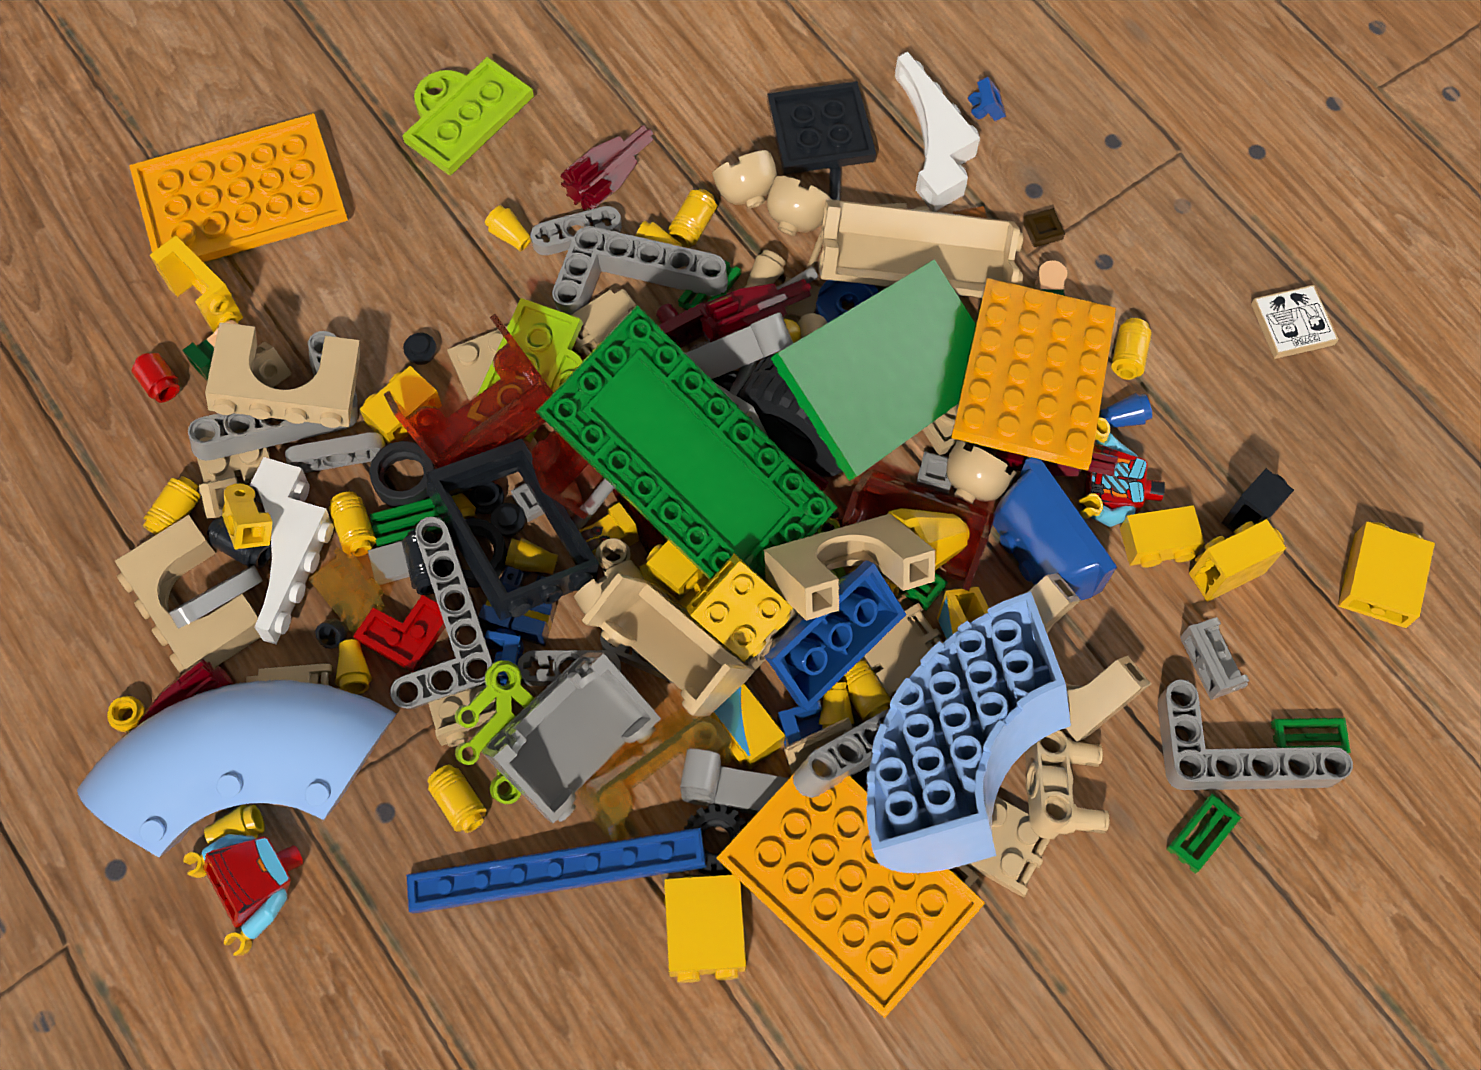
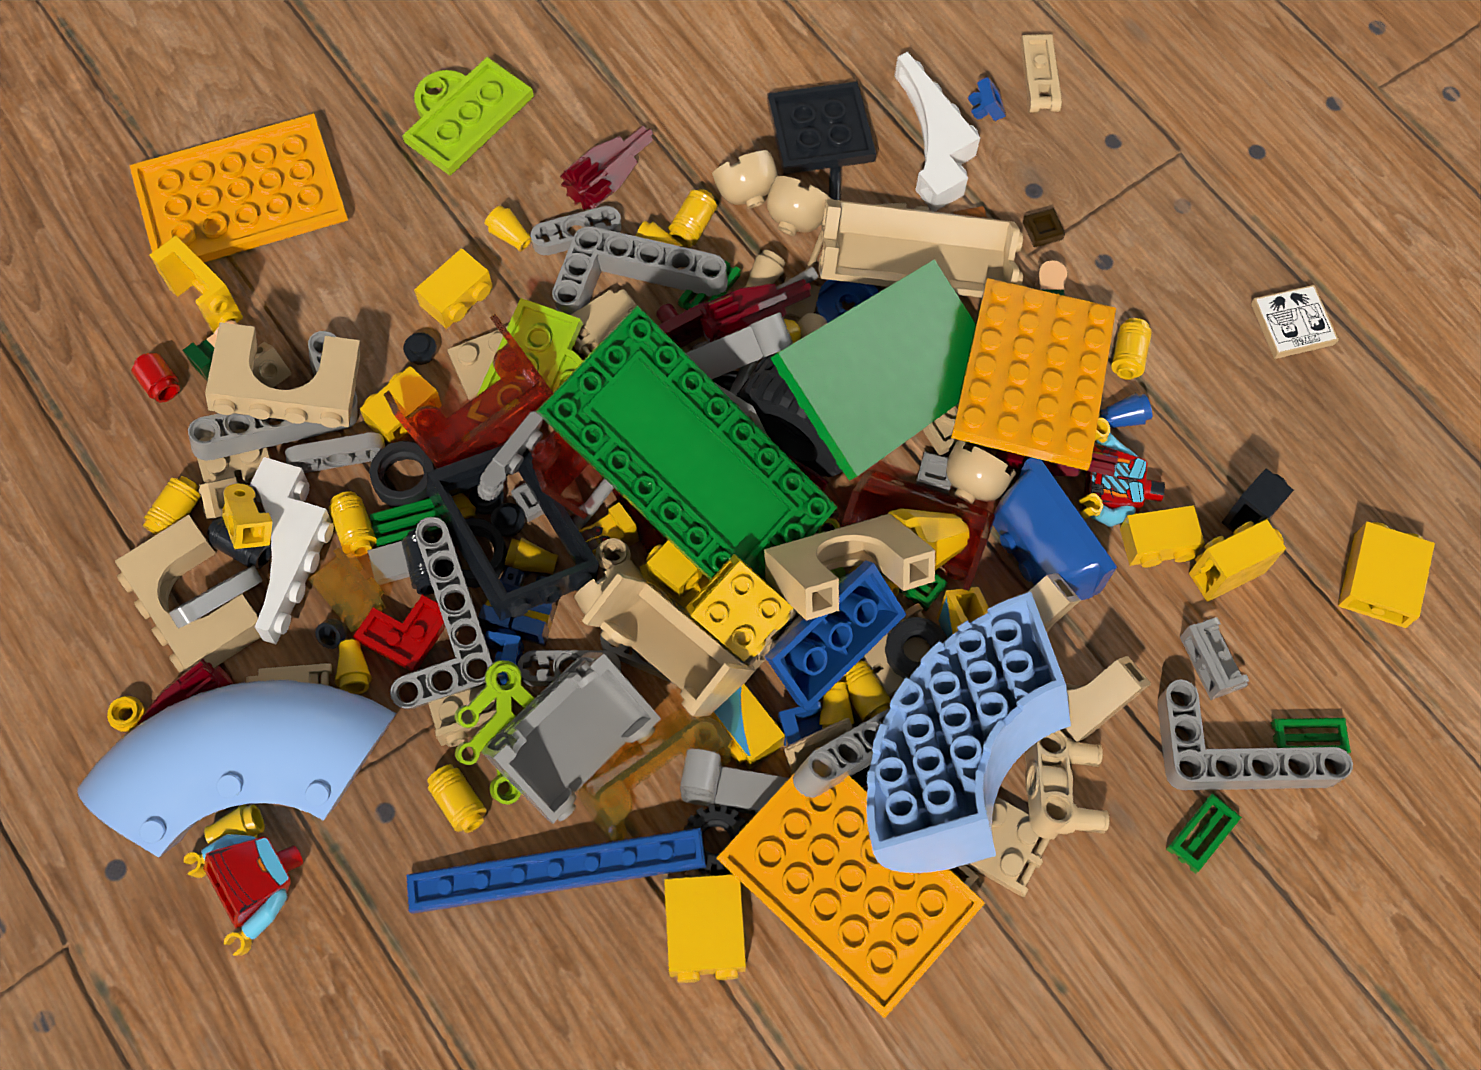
none -> yellow brick [414,248,493,329]
none -> light grey hinge [477,411,543,501]
none -> black tyre [885,617,947,679]
none -> tan plate [1020,34,1061,113]

